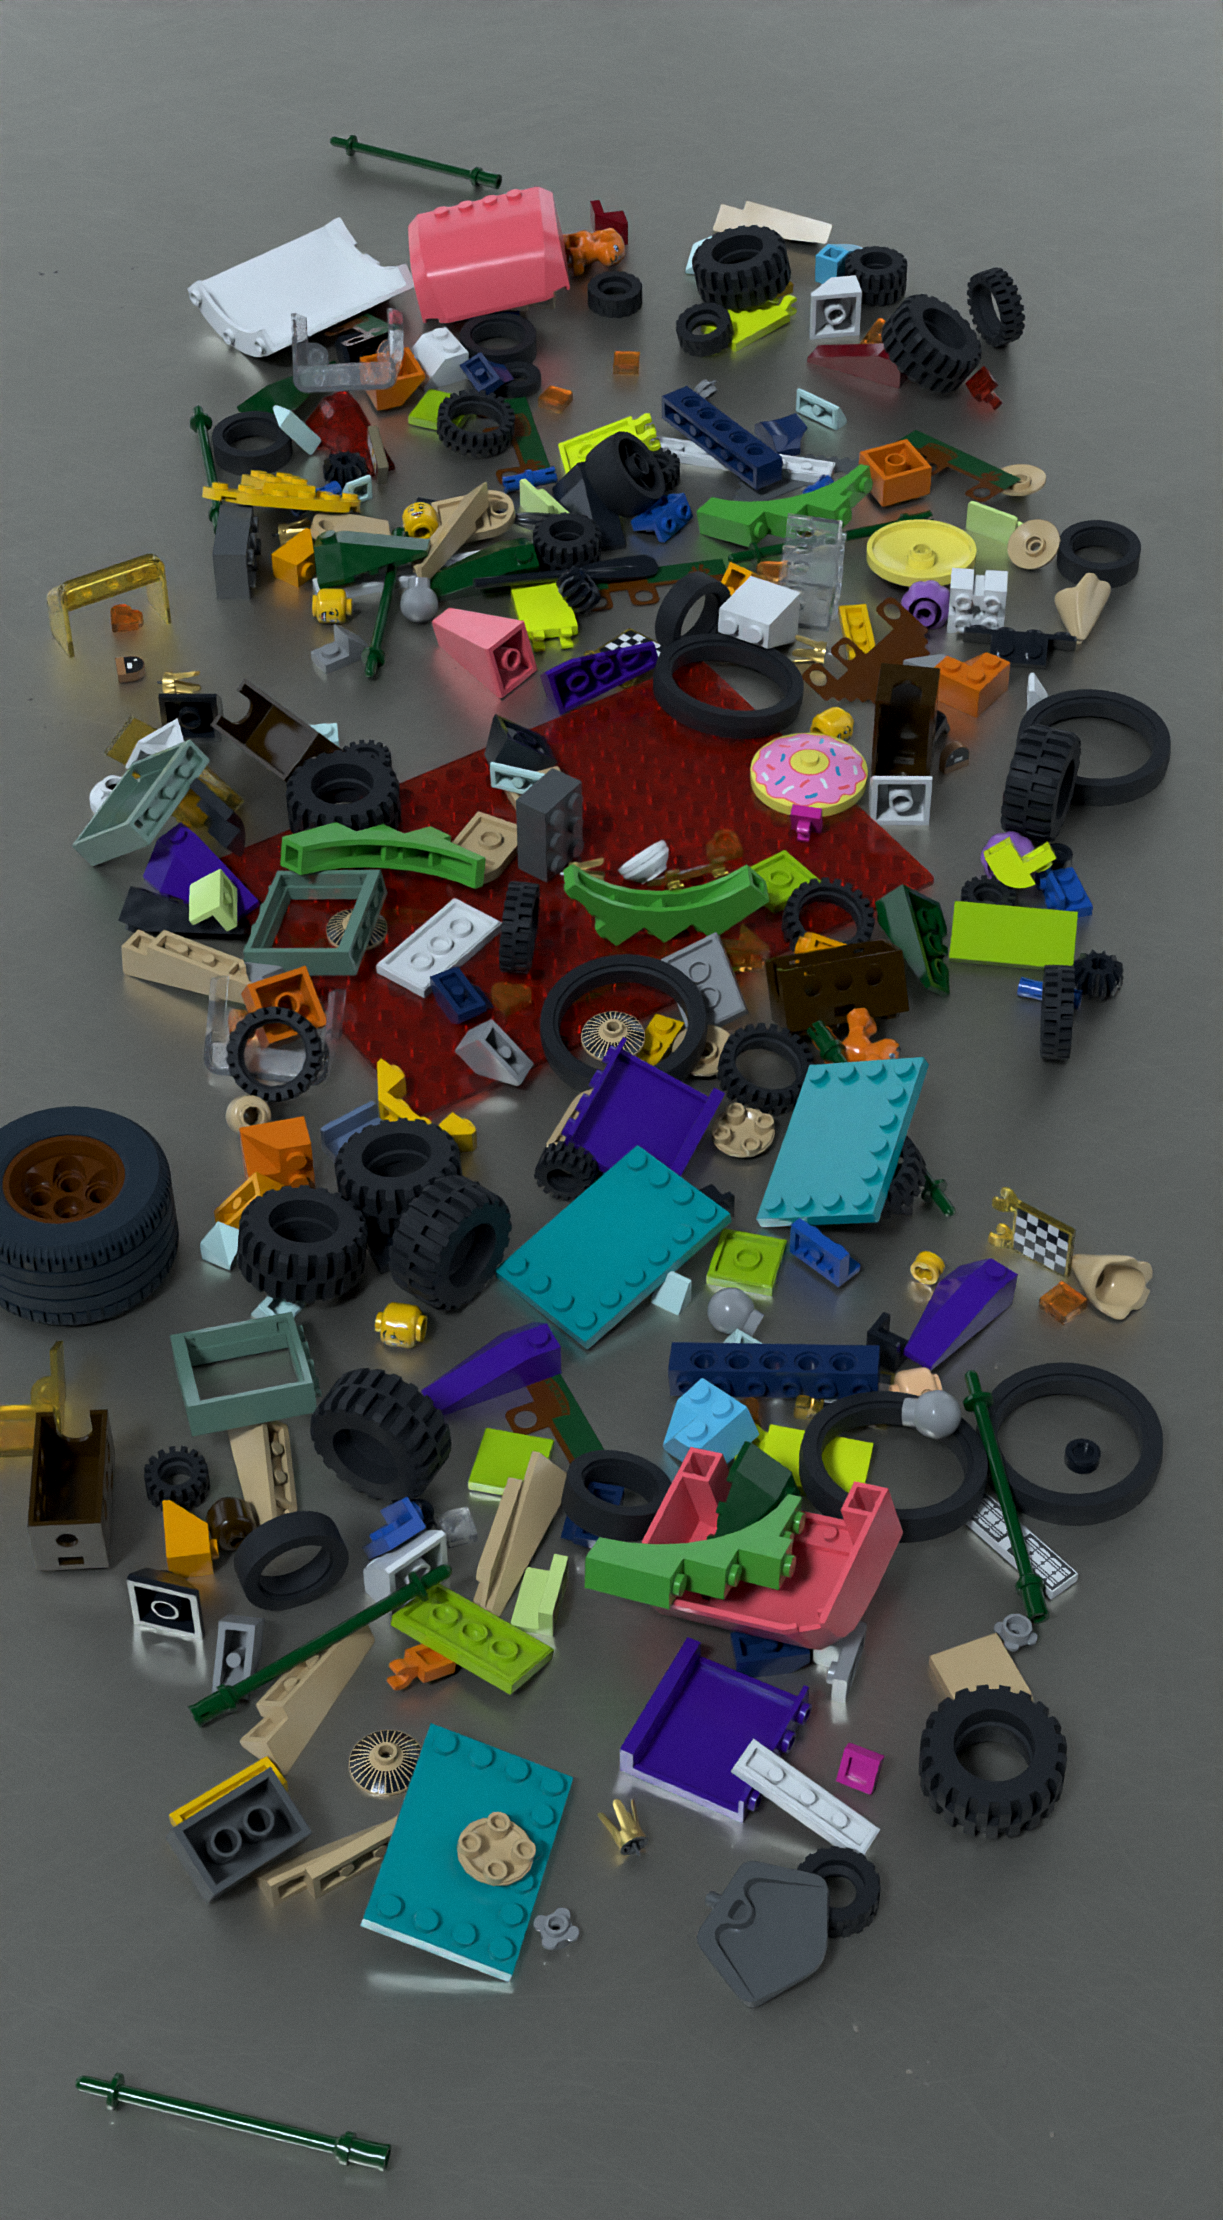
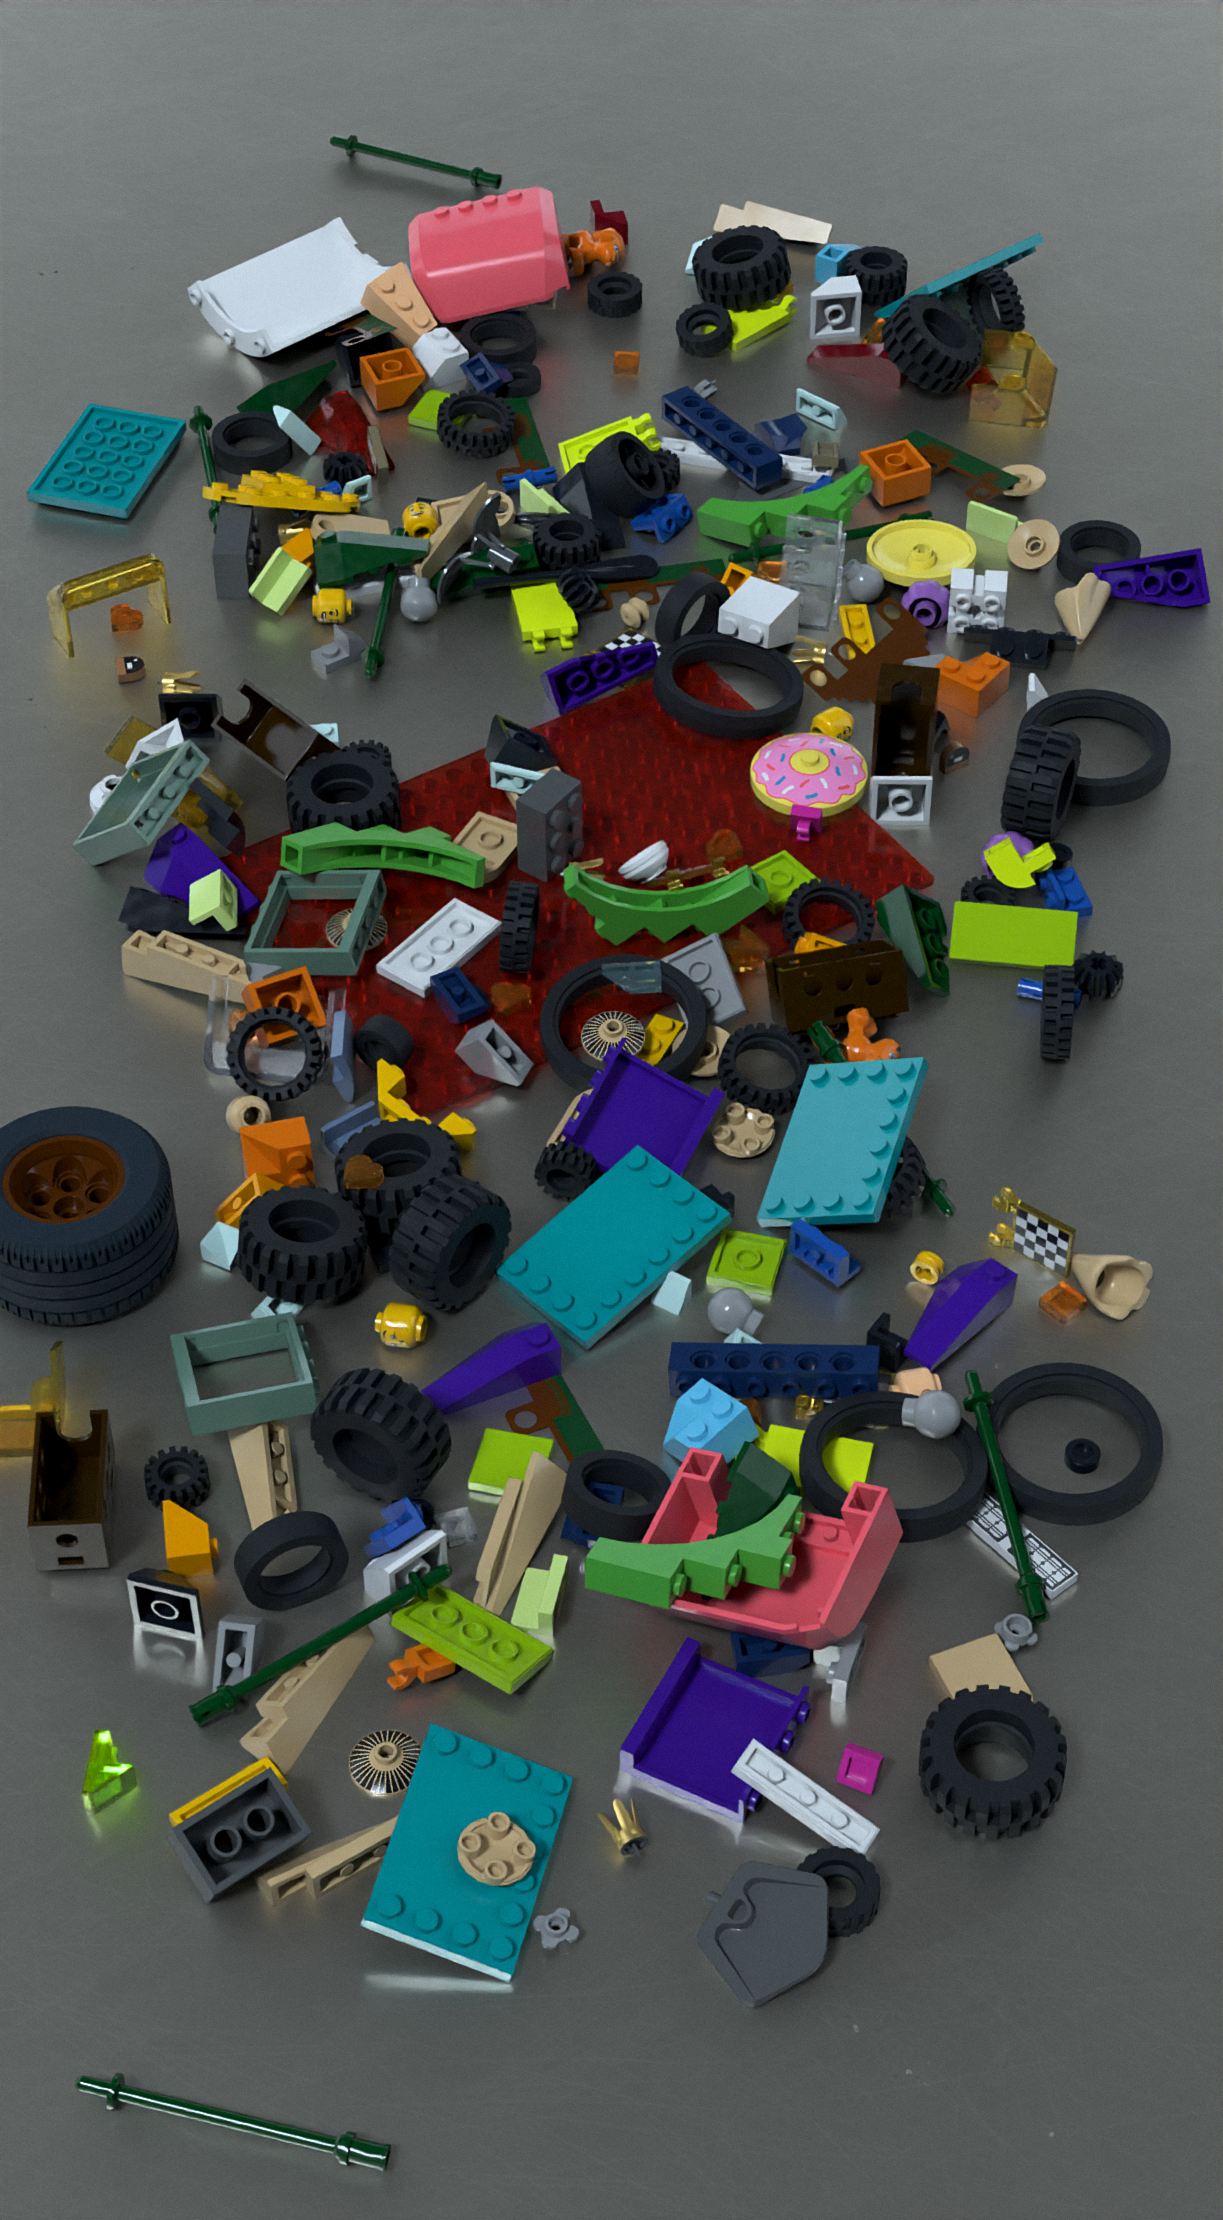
dark brown head [206,1497,257,1551] -> none
clear windscreen [291,308,404,393] -> none
coral slope [431,608,537,698] -> none
clear orange tile [538,385,573,413] -> none
none -> teal plate [27,403,187,519]
none -> clear neon green slope [81,1730,137,1816]
none -> yellowish green panel [248,547,313,617]
none -> sand blue slope [330,1009,357,1103]
none -> clear orange tile [343,1155,385,1189]
none -> black tyre [354,1015,415,1071]
none -> light nougat wedge [360,261,438,350]
none -> dark grey plant [437,492,520,605]
none -> clear light blue tile [602,961,662,994]
none -> tan wheel [620,597,650,629]
none -> dark tan tile [811,440,839,468]
none -> light grey piece [840,559,884,603]
none -> teal plate [874,233,1044,322]
none -> clear yellow windscreen [969,329,1058,429]
none -> dark purple wedge [1092,548,1211,608]

